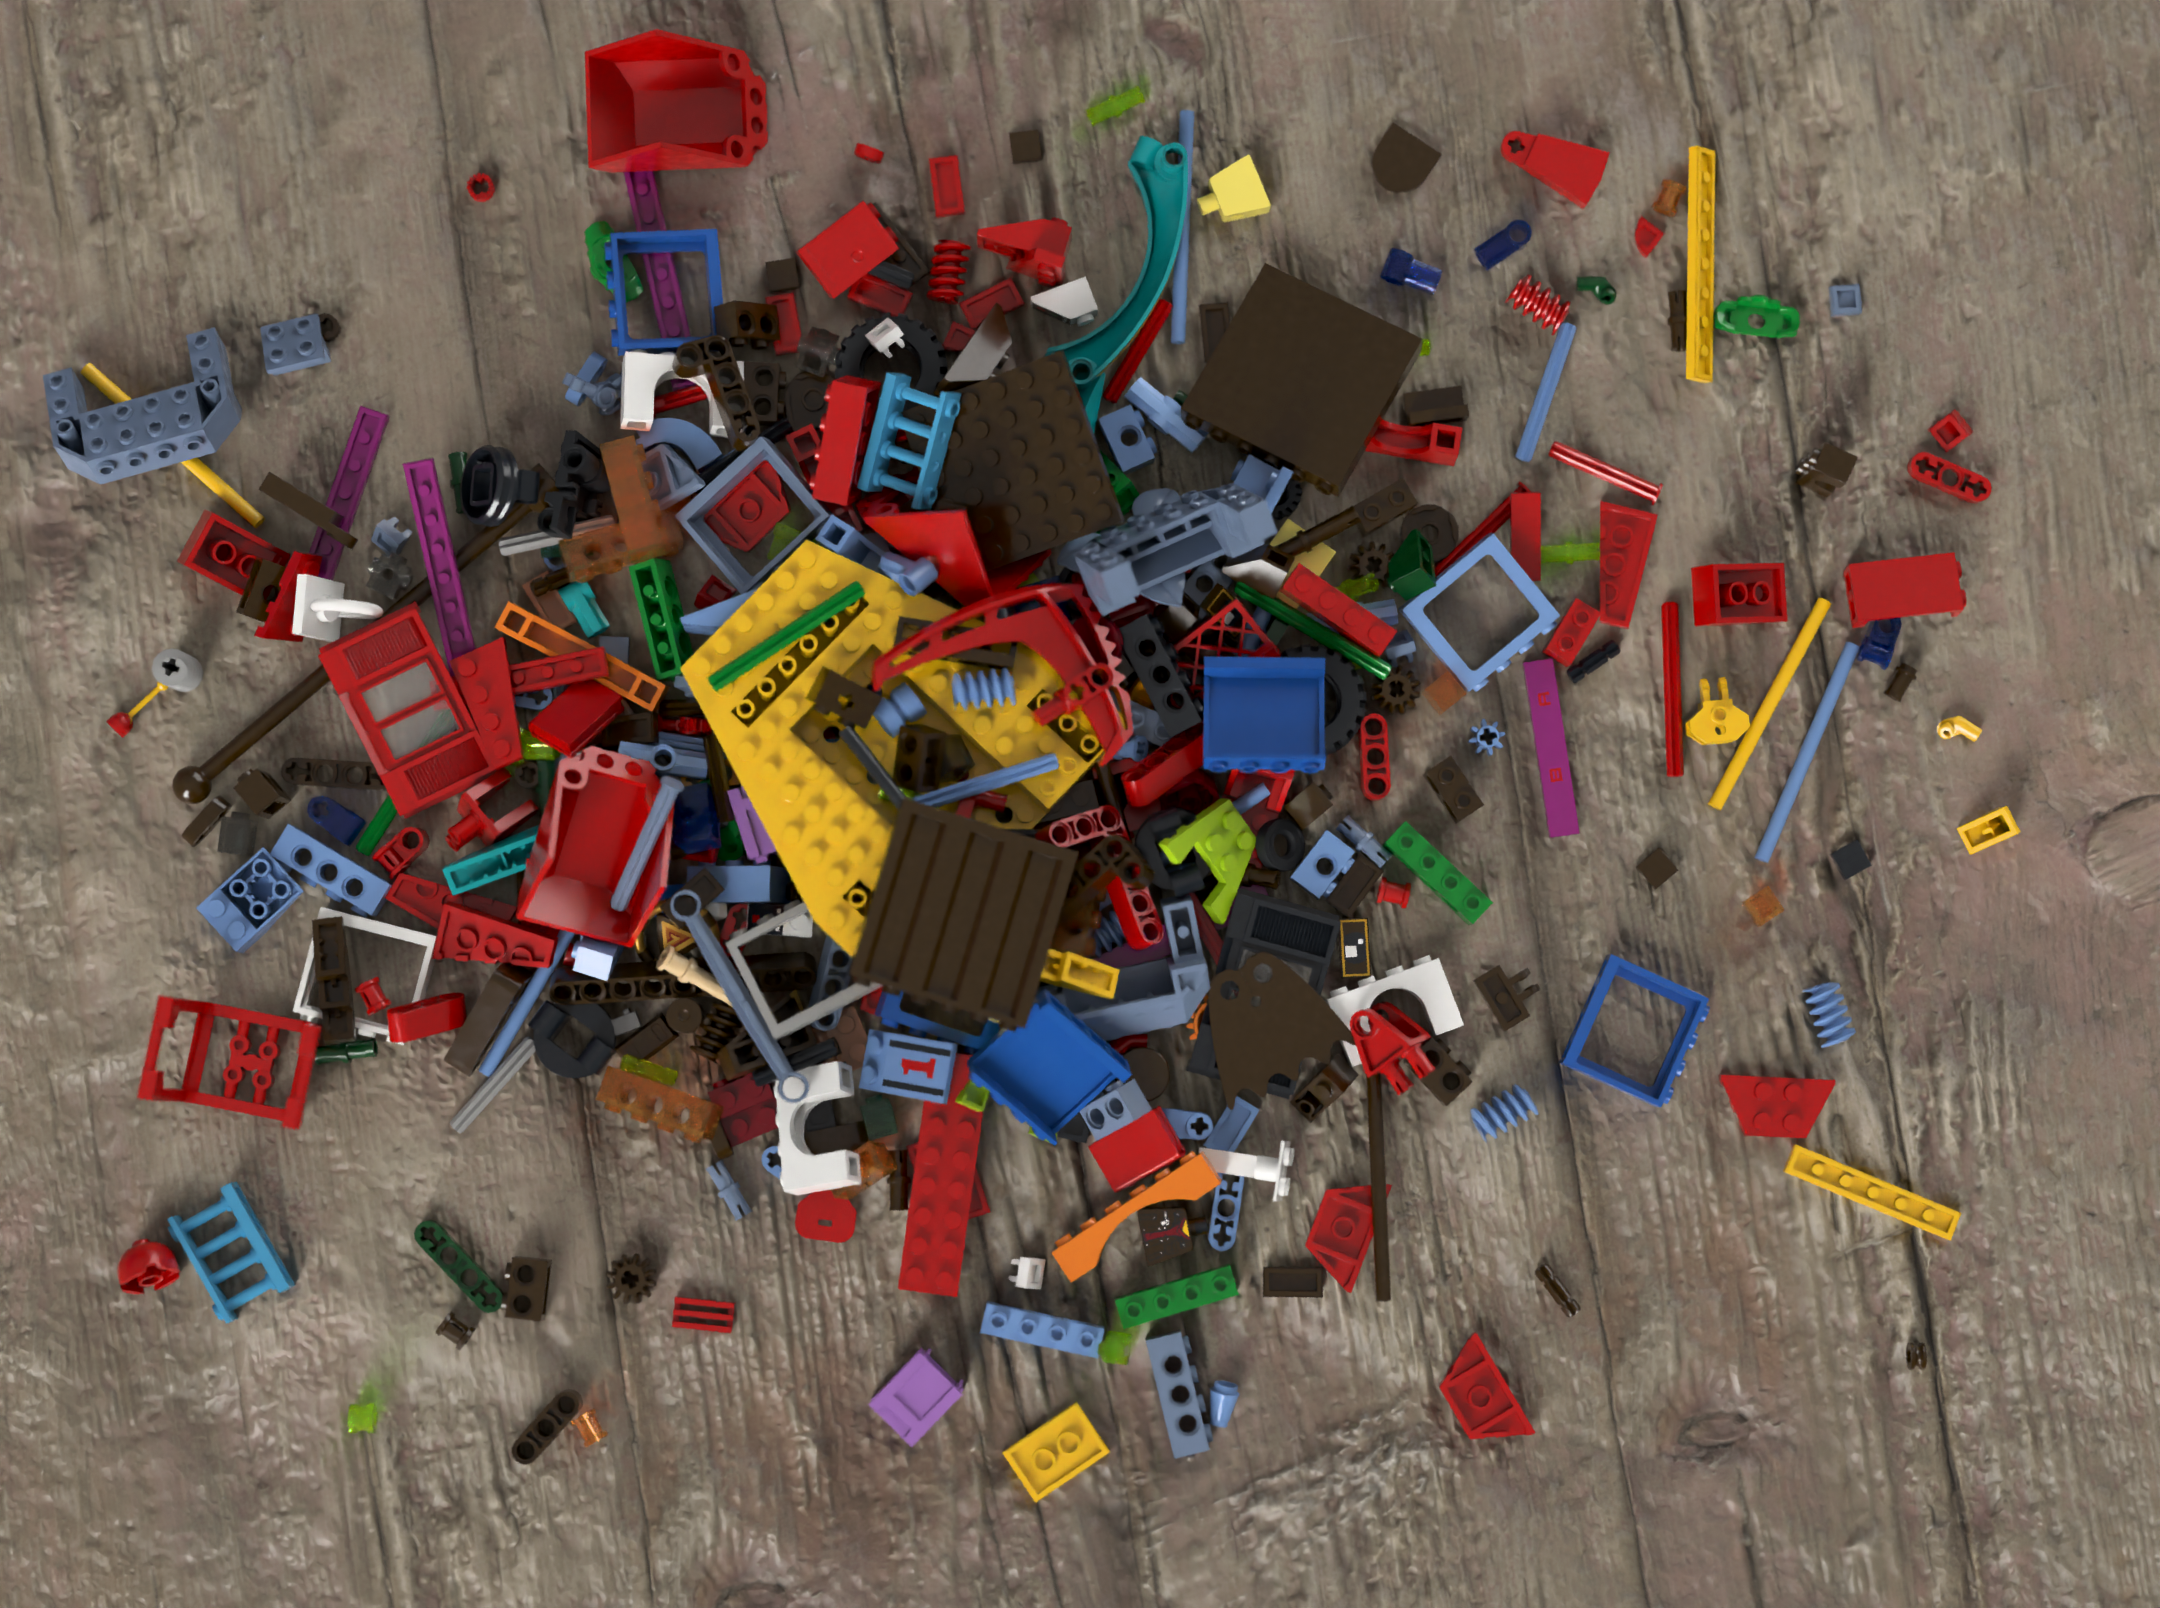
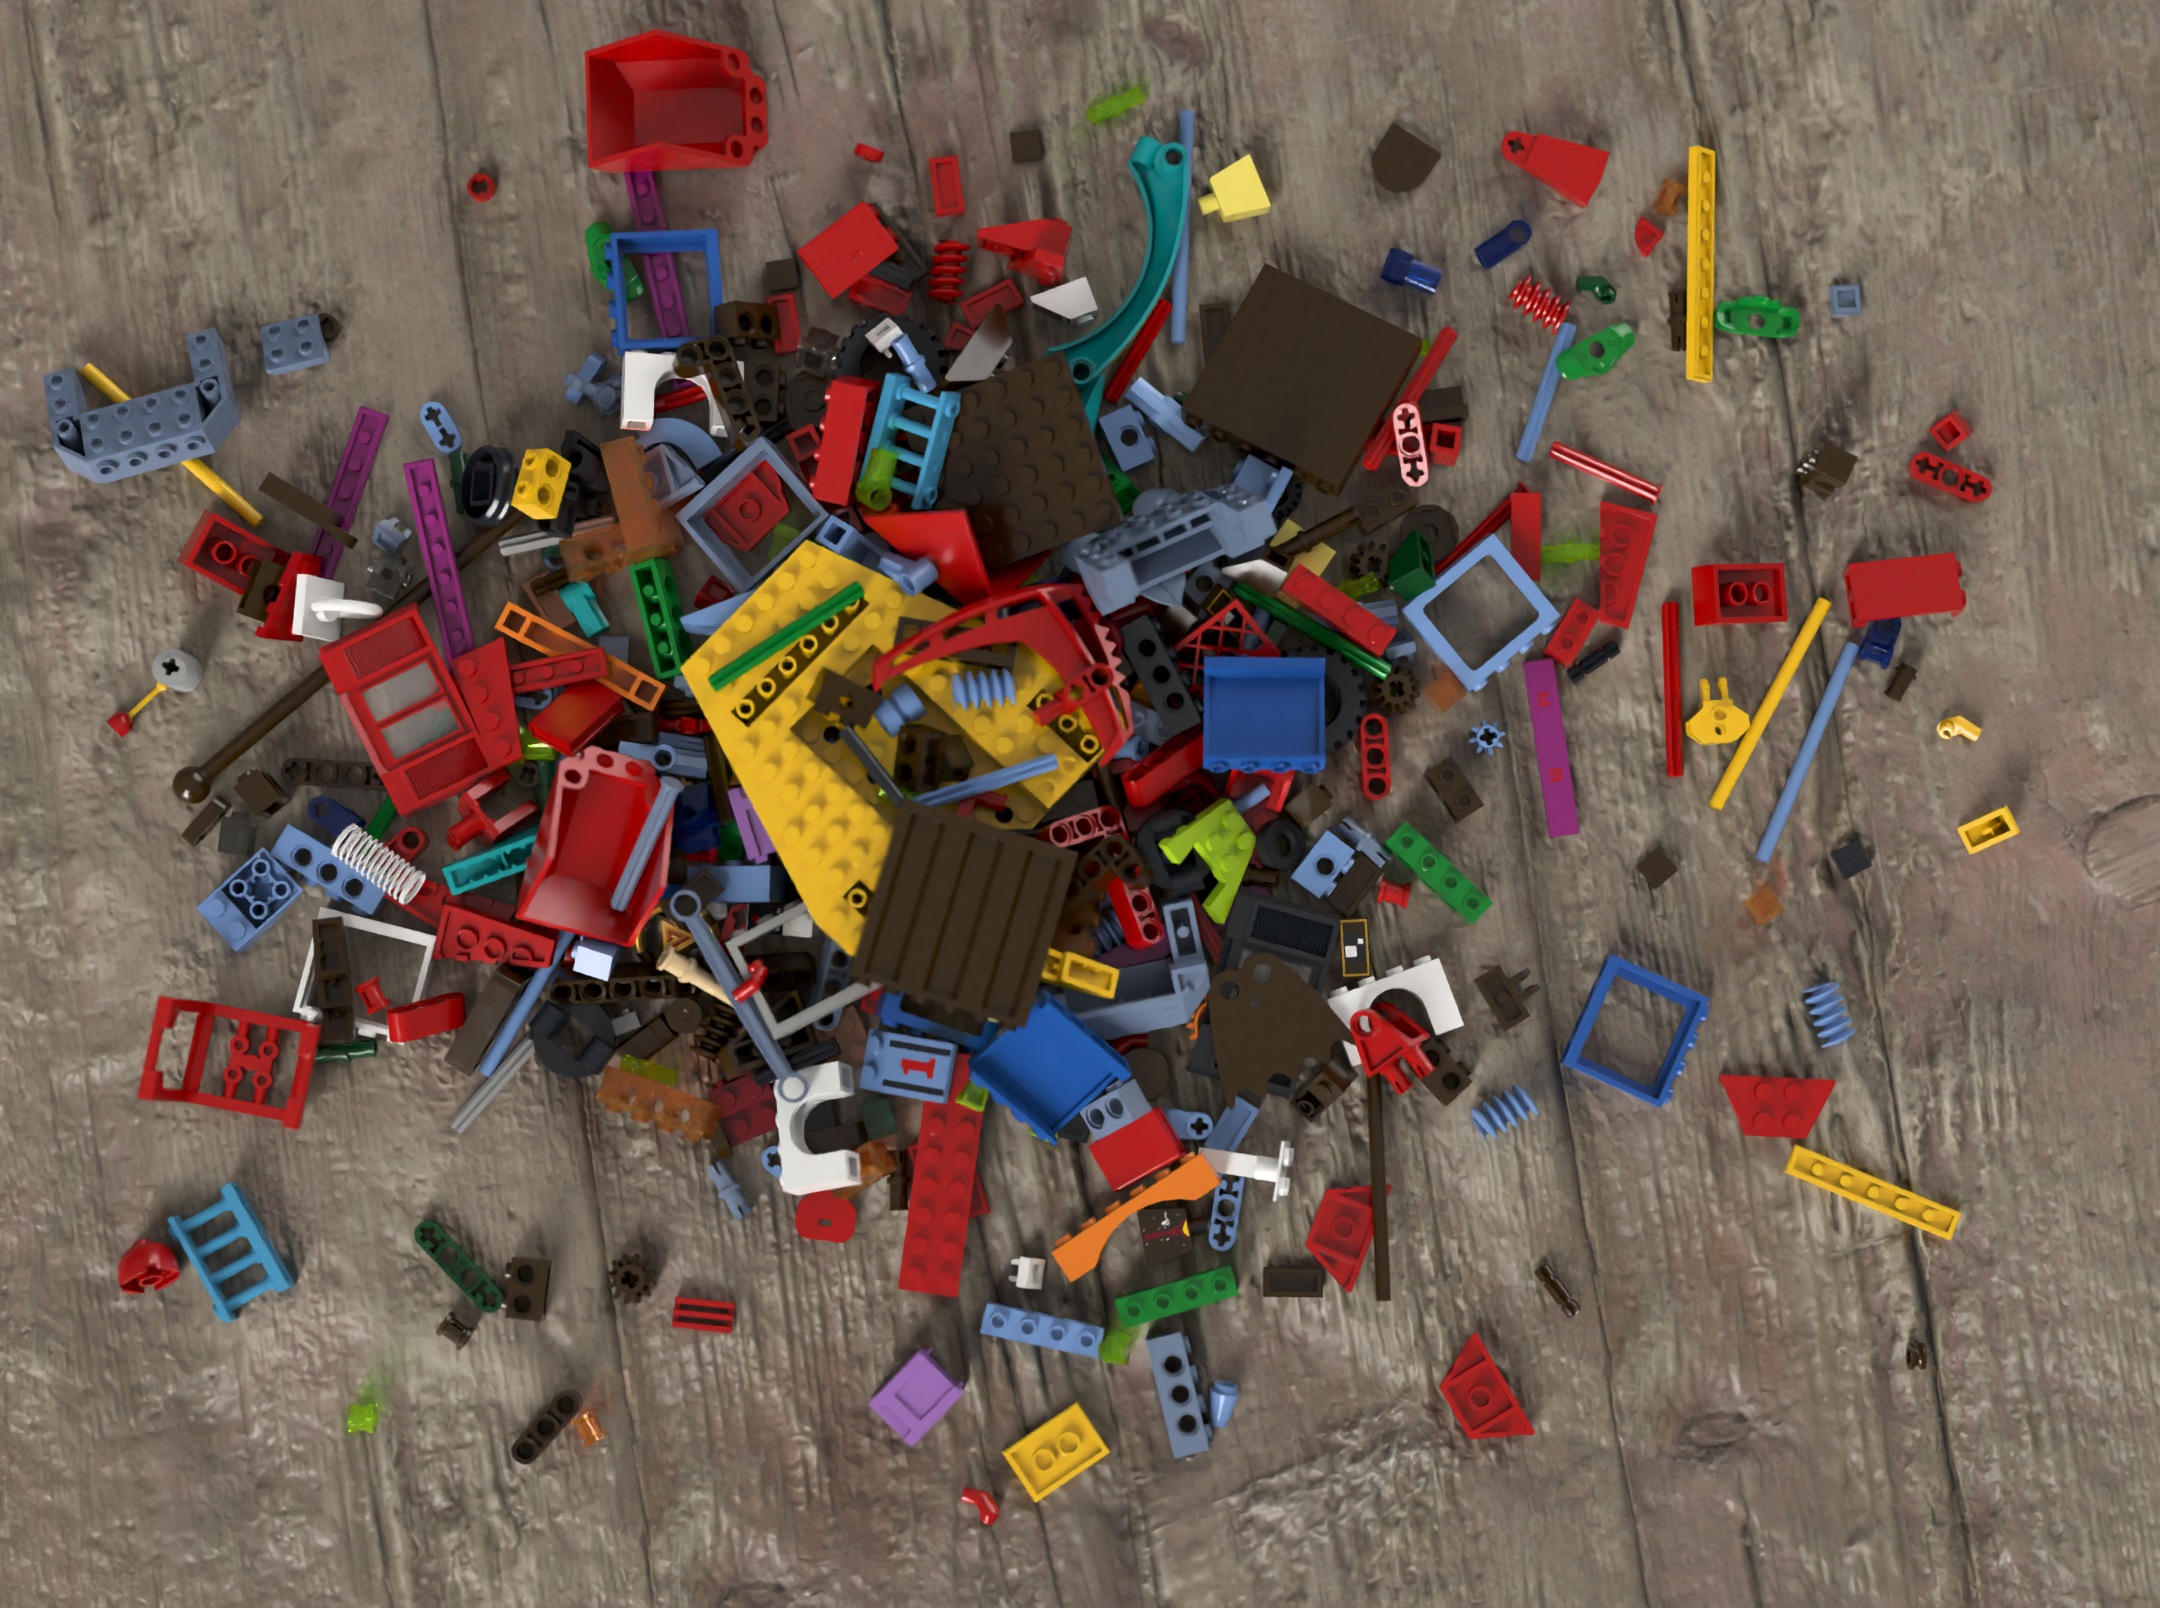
none -> white piece [331,823,426,905]
none -> medium blue beam [420,402,463,455]
none -> yellow brick [511,448,572,519]
none -> red arm [732,959,768,1003]
none -> clear neon green piece [855,447,899,510]
none -> medium blue pin [891,333,937,393]
none -> red arm [961,1487,999,1525]
none -> red axle [1362,327,1458,471]
none -> beam [1393,400,1430,487]
none -> green piece [1555,322,1635,380]

